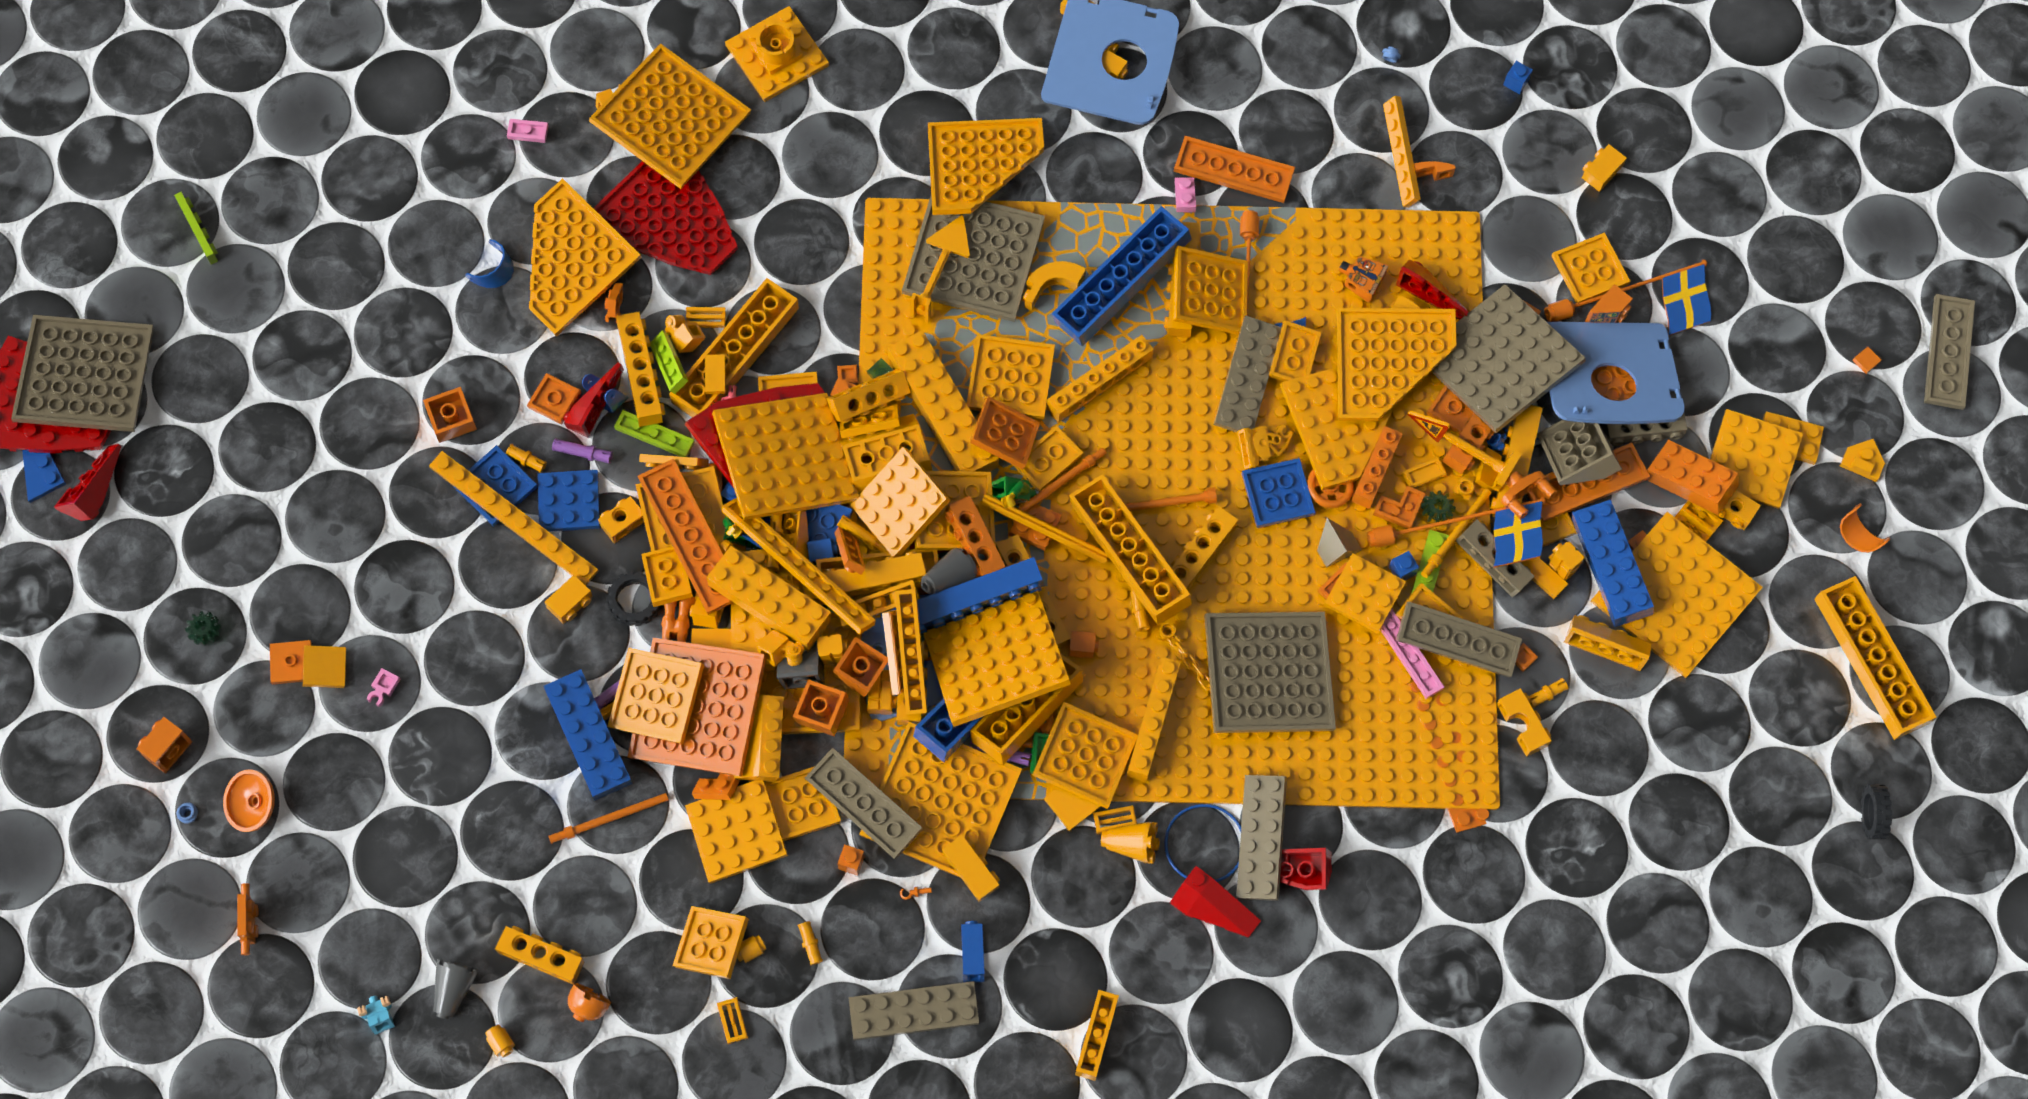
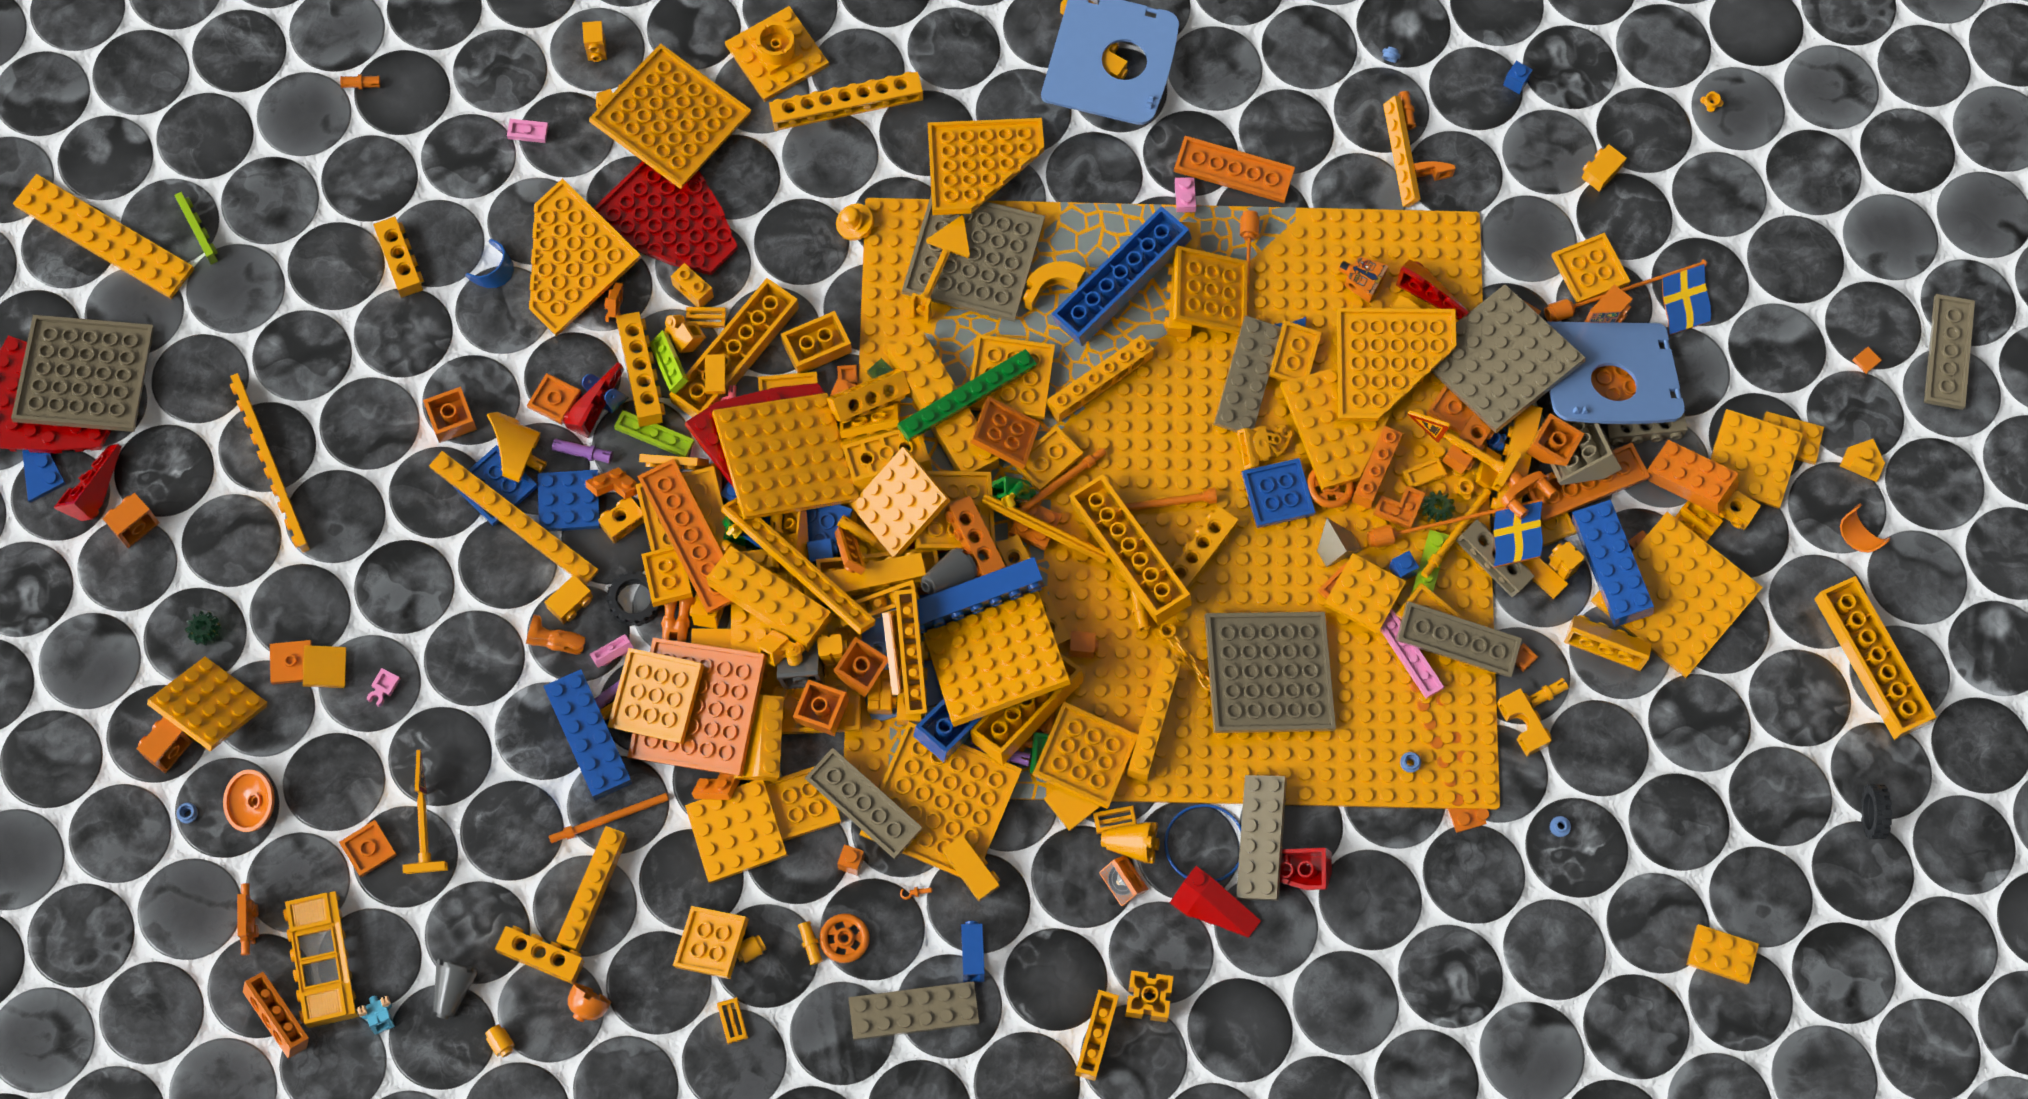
none -> light orange plate [13,174,194,299]
none -> orange brick [102,493,160,548]
none -> light orange plate [147,656,267,751]
none -> light orange plate [230,373,310,553]
none -> orange brick [243,972,309,1059]
none -> light orange window [283,891,359,1028]
none -> orange plate [339,820,397,878]
none -> orange pin [340,74,380,90]
none -> light orange brick [373,216,424,298]
none -> light orange piece [403,749,448,874]
none -> light orange panel [487,412,541,482]
none -> orange piece [526,614,585,655]
none -> light orange brick [556,826,627,953]
none -> light orange brick [582,21,607,62]
none -> orange plate [585,467,638,499]
none -> bright pink plate [590,634,634,668]
none -> light orange brick [671,263,714,307]
none -> light orange brick [769,72,923,131]
none -> light orange brick [781,311,852,373]
none -> orange plate [819,913,870,963]
none -> light orange plate [836,203,874,241]
none -> green plate [897,349,1037,442]
none -> panel [1099,856,1148,906]
none -> light orange brick [1125,970,1173,1022]
none -> orange pin [1398,91,1416,130]
none -> medium blue plate [1400,752,1421,773]
none -> orange slope [1526,413,1585,466]
none -> medium blue plate [1550,816,1571,837]
none -> light orange plate [1686,924,1759,984]
none -> light orange plate [1700,91,1723,112]

